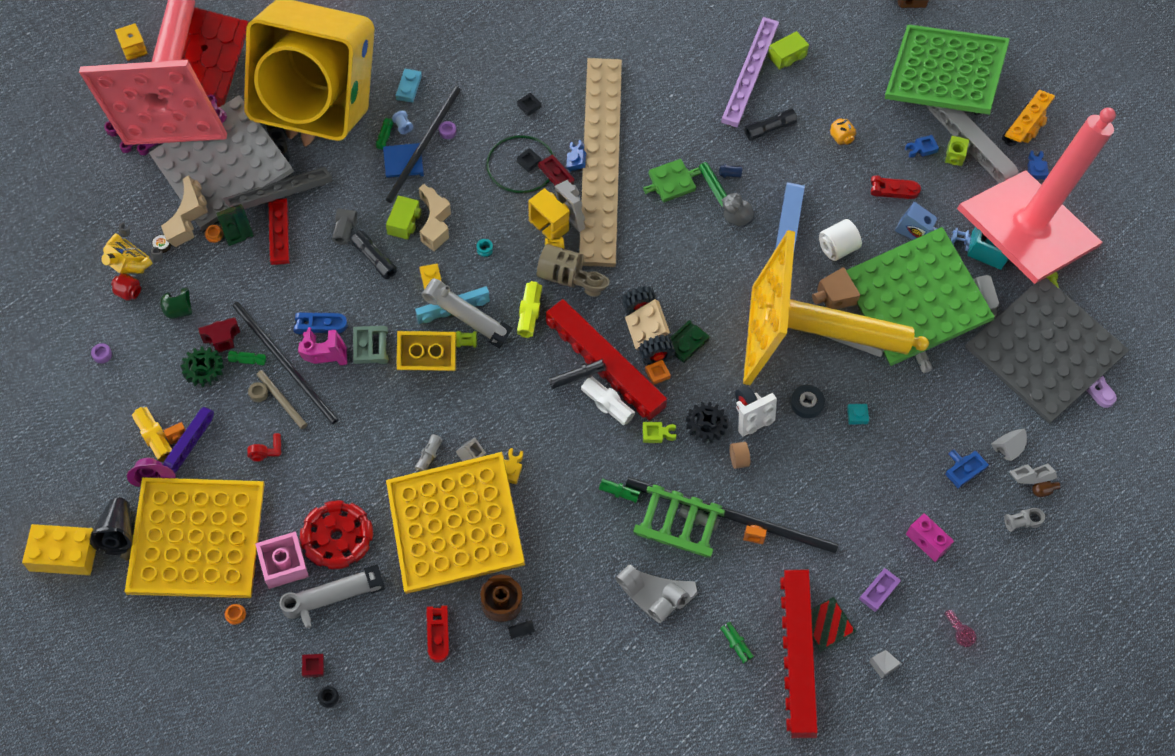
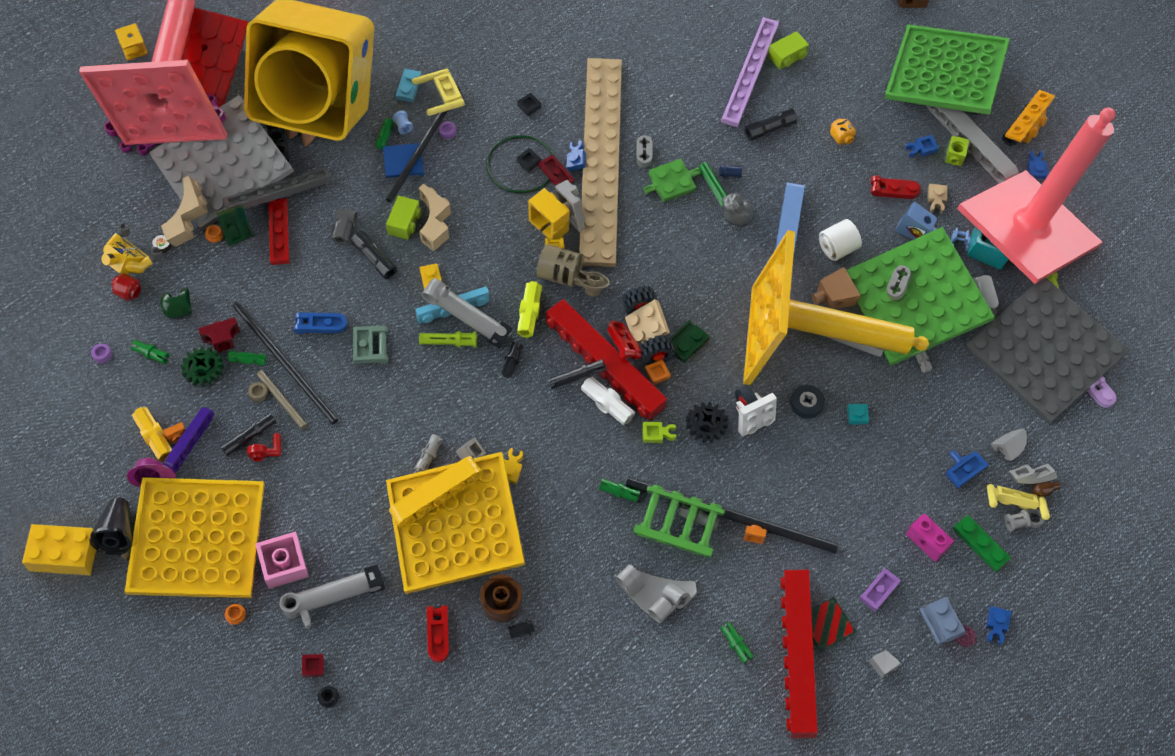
dark pink tile [298,327,348,365] -> none
red plate [300,500,373,570] -> none
yellow brick [397,331,457,371] -> none
teal bush [477,239,493,257] -> none
medium nougat piece [730,442,750,469] -> none
none -> green pin [131,339,170,365]
none -> black pin [220,413,277,457]
none -> yellow beam [389,456,483,528]
none -> light yellow plate [412,68,465,116]
none -> black axle [501,342,523,378]
none -> red plate [607,321,642,359]
none -> light grey beam [636,135,653,168]
none -> light grey beam [887,265,911,300]
none -> sand blue plate [919,597,966,646]
none -> tan plate [928,184,947,214]
none -> green plate [952,515,1011,573]
none -> blue plate [986,606,1011,645]
none -> light yellow plate [987,484,1050,520]

